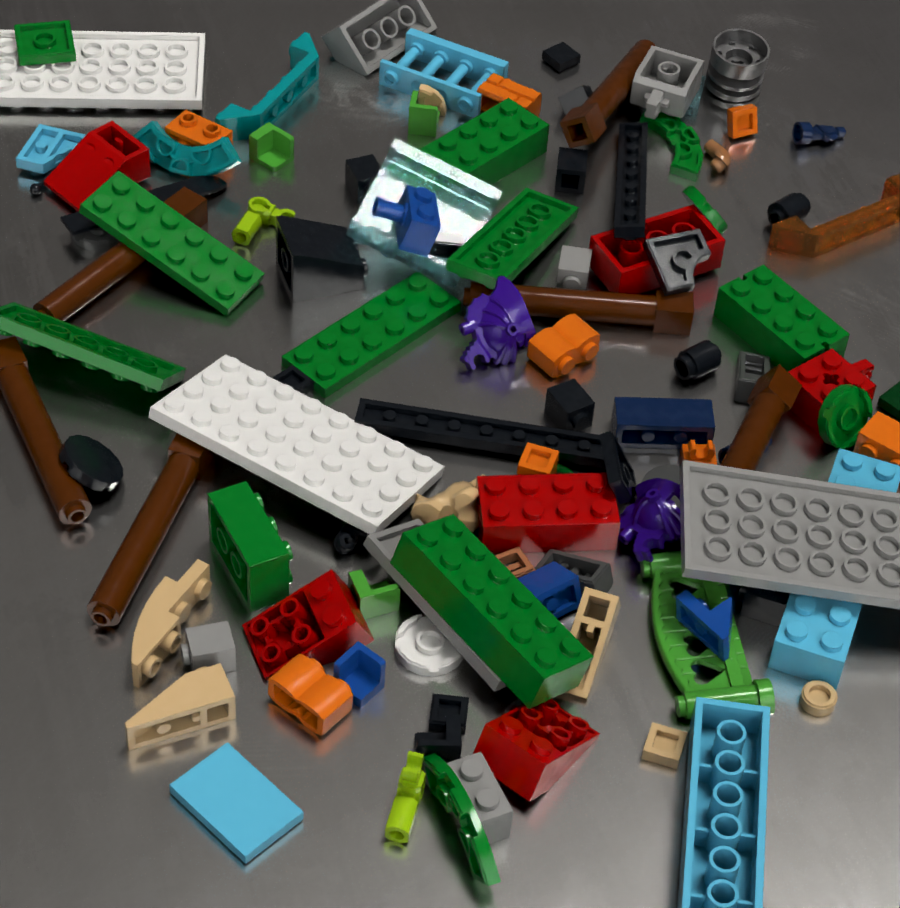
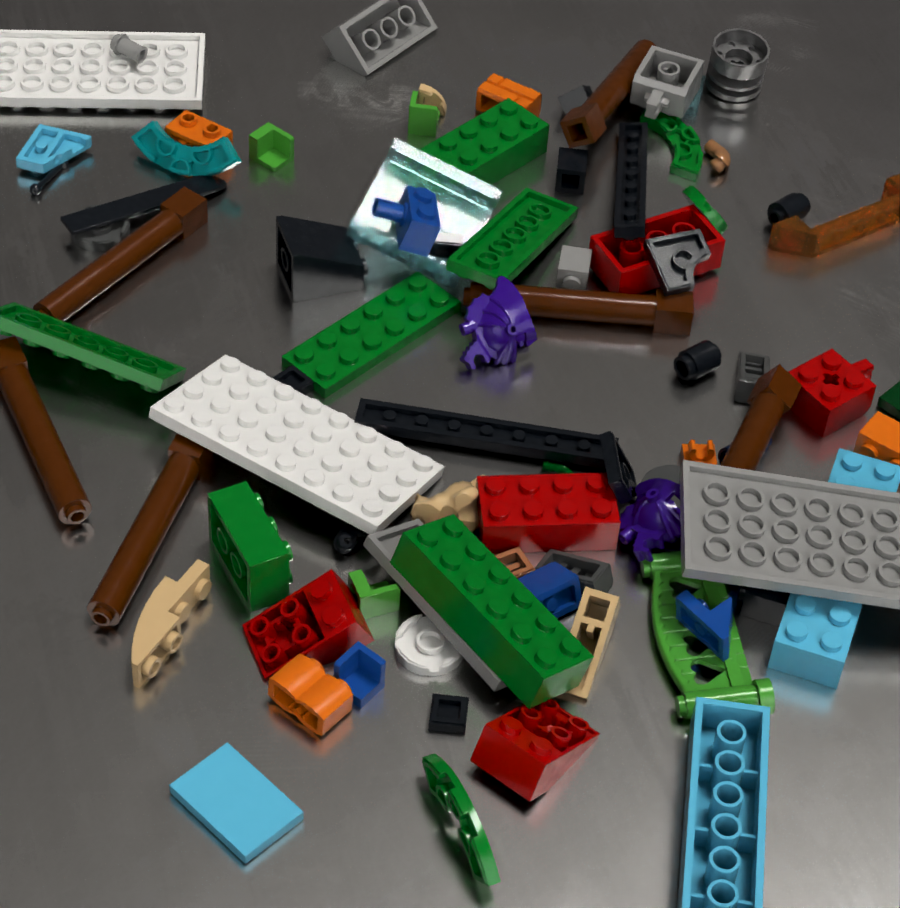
green tile [14,20,76,66] -> none
red slope [44,121,151,211] -> none
black tile [59,435,123,491] -> none
green plate [79,170,265,317] -> none
tan slope [125,663,236,751] -> none
light grey brick [180,621,236,673] -> none
teal slope [214,32,319,141] -> none
lime bar [231,197,296,246] -> none
black brick [345,154,386,204] -> none
medium azure fence [379,28,509,118] -> none
lime bar [385,751,426,843] -> none
black panel [414,715,462,767] -> none
light grey brick [447,752,513,844] -> none
orange panel [517,442,559,475] -> none
orange brick [527,313,600,378] -> none
black tile [542,42,581,72] -> none
black brick [544,378,595,431] -> none
dark blue brick [611,397,715,449] -> none
tan tile [641,722,688,769] -> none
green piece [713,264,850,371] -> none
orange tile [727,104,758,139] -> none
dark blue piece [792,122,846,144] -> none
tan tile [799,680,838,717] -> none
green tile [818,384,873,449] -> none
none -> light grey pin [110,34,148,64]

